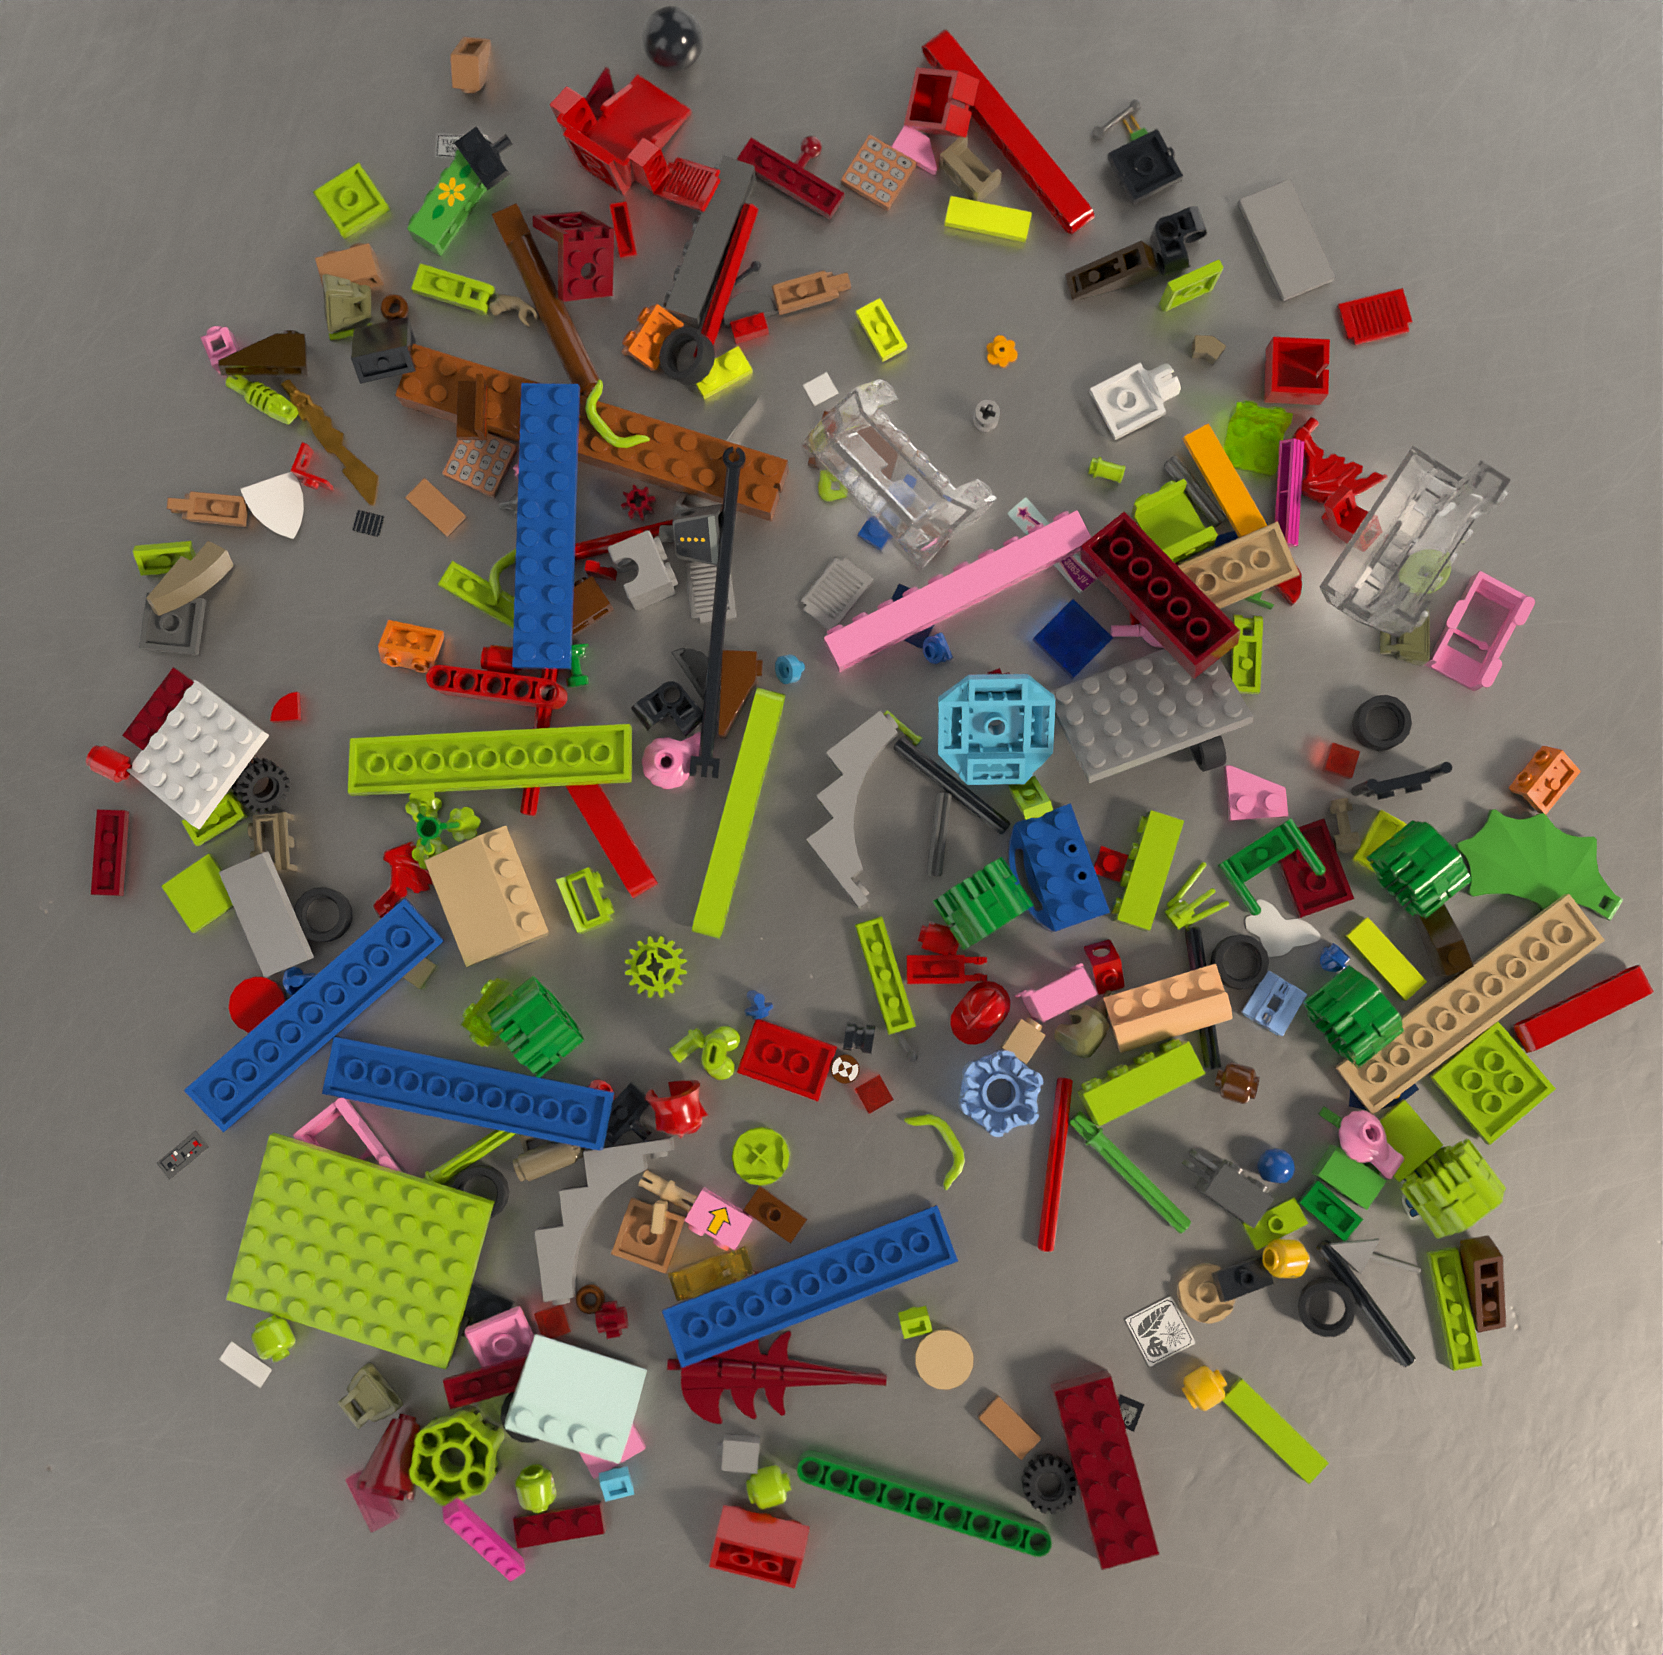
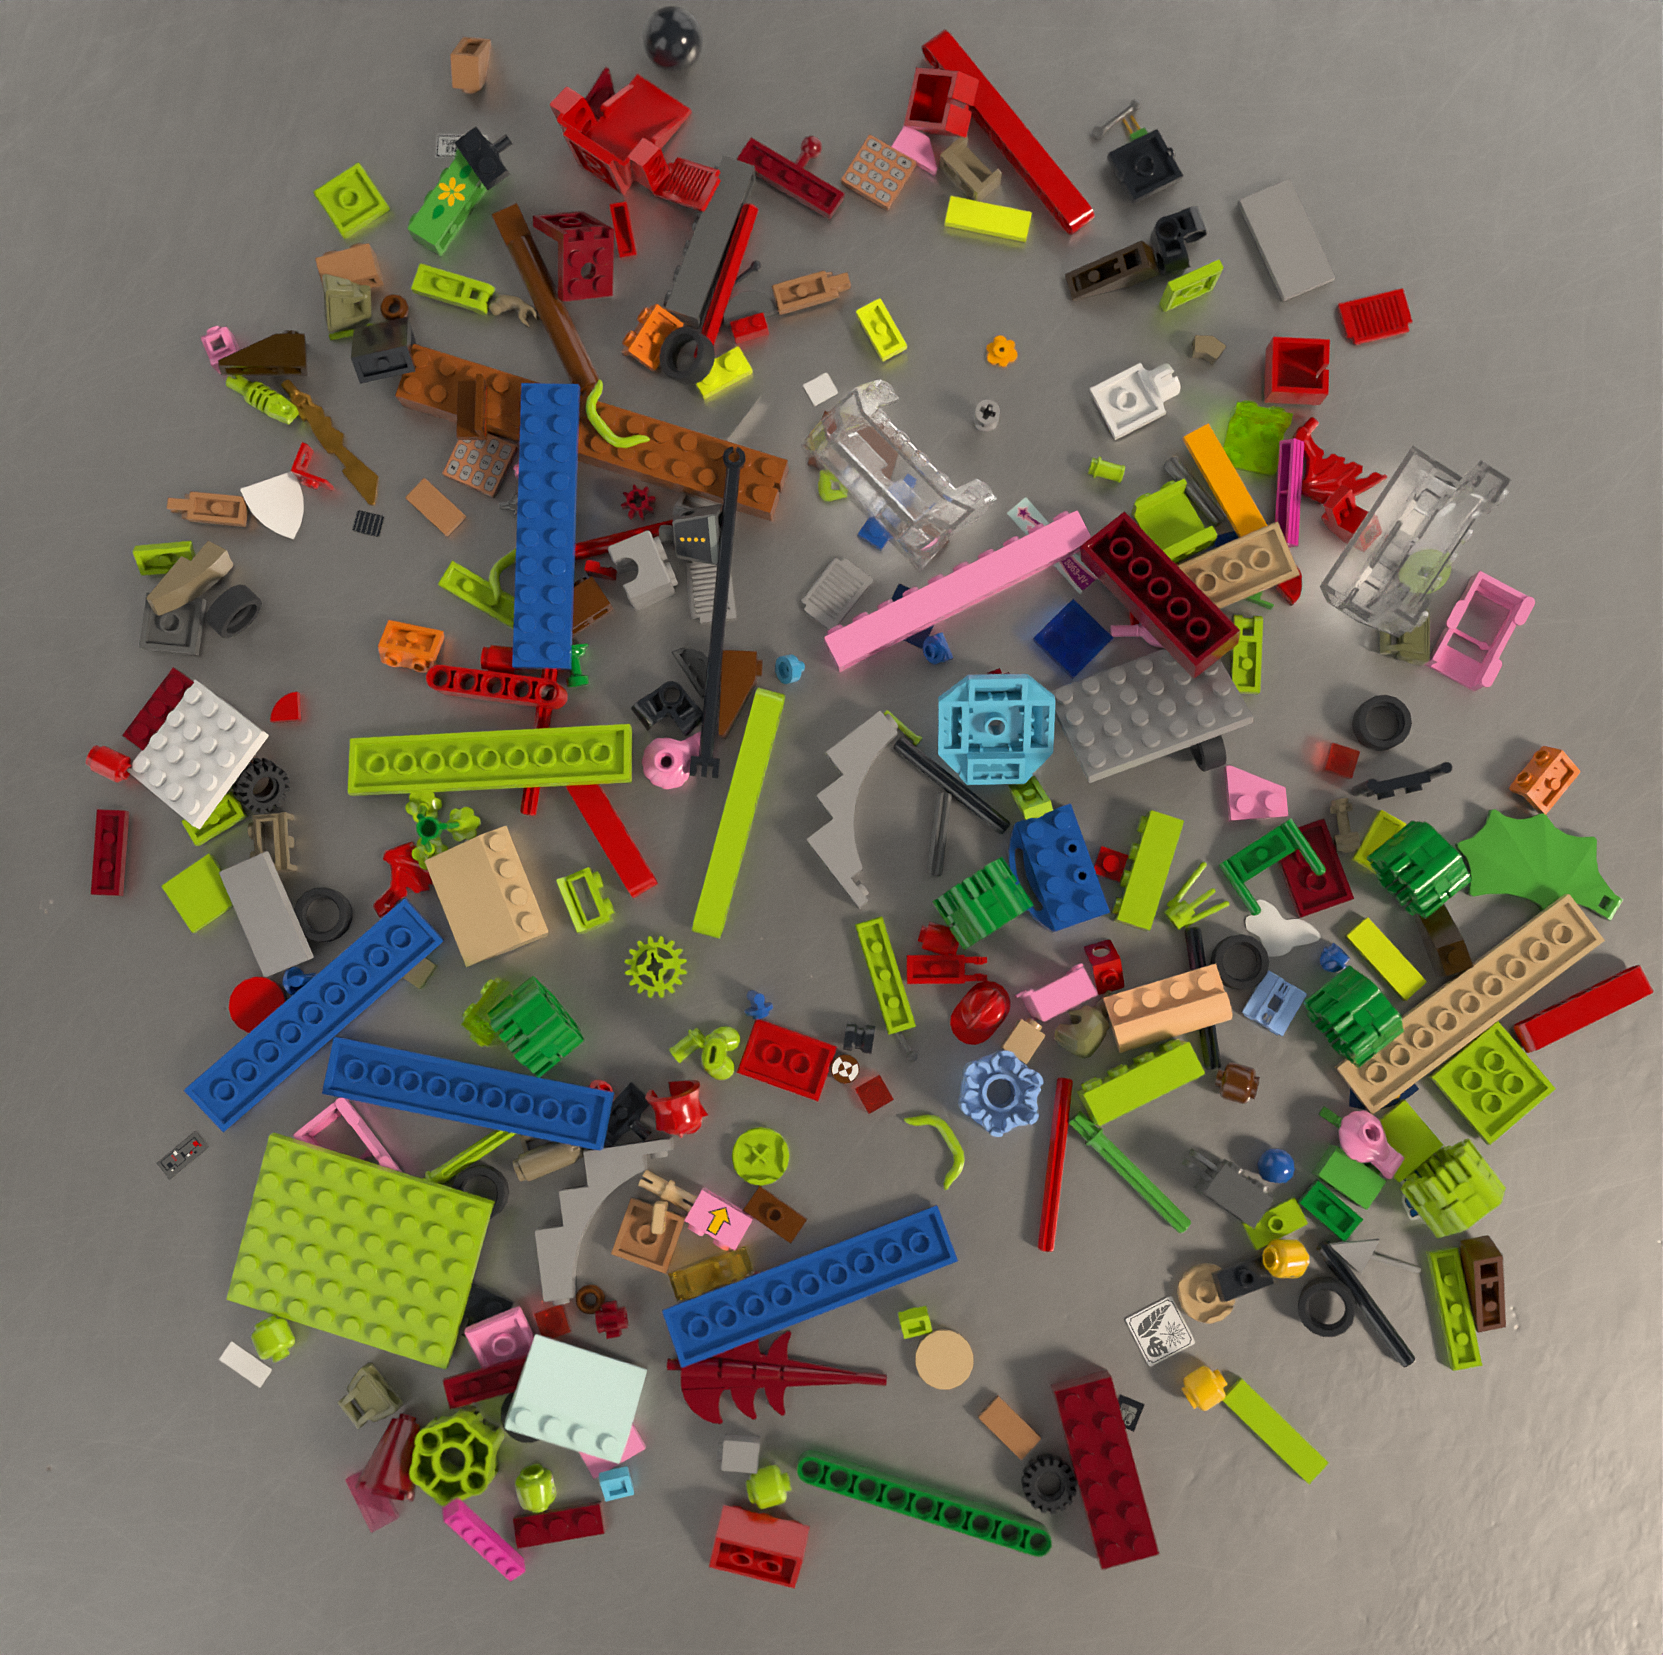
none -> black tyre [206,584,262,638]

